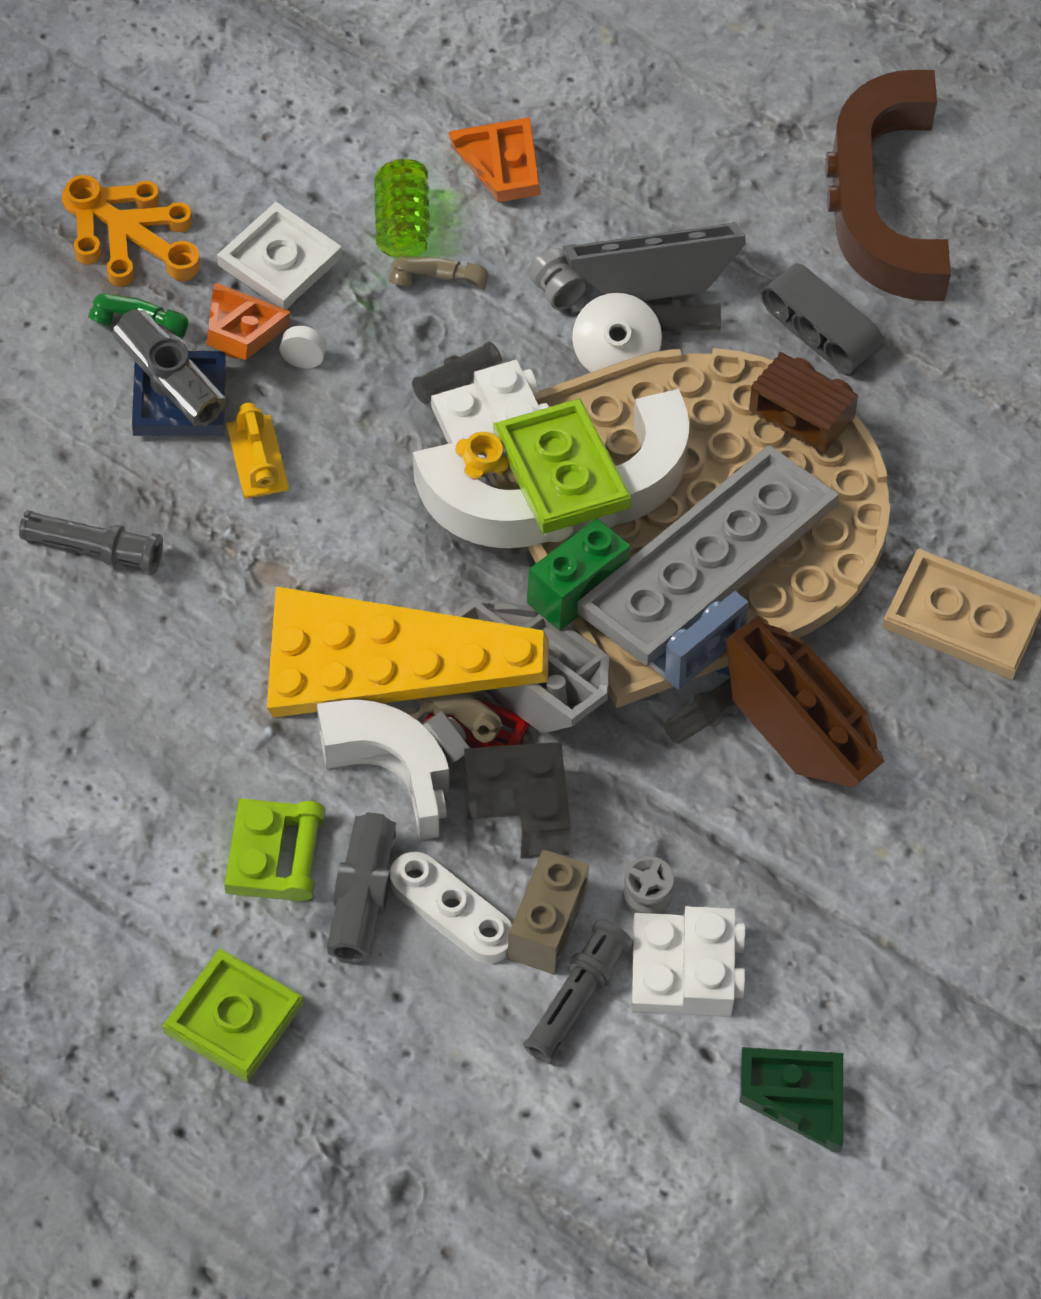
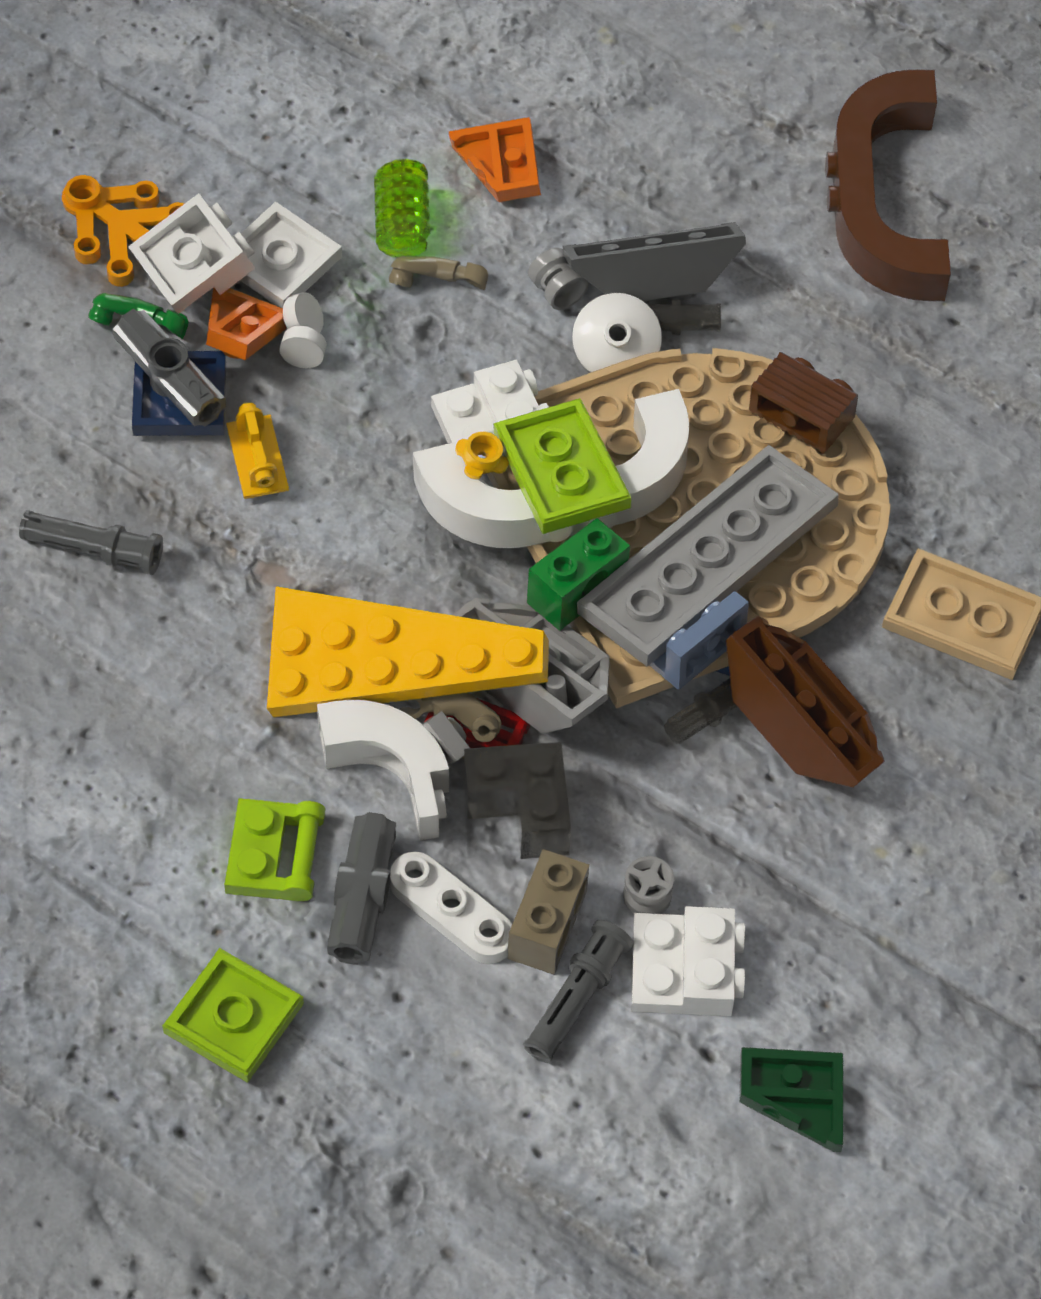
clear smoke pin [412,341,503,405] -> none
dark grey beam [760,263,884,374] -> none
none -> white plate [128,193,255,314]
none -> white tile [283,292,324,333]

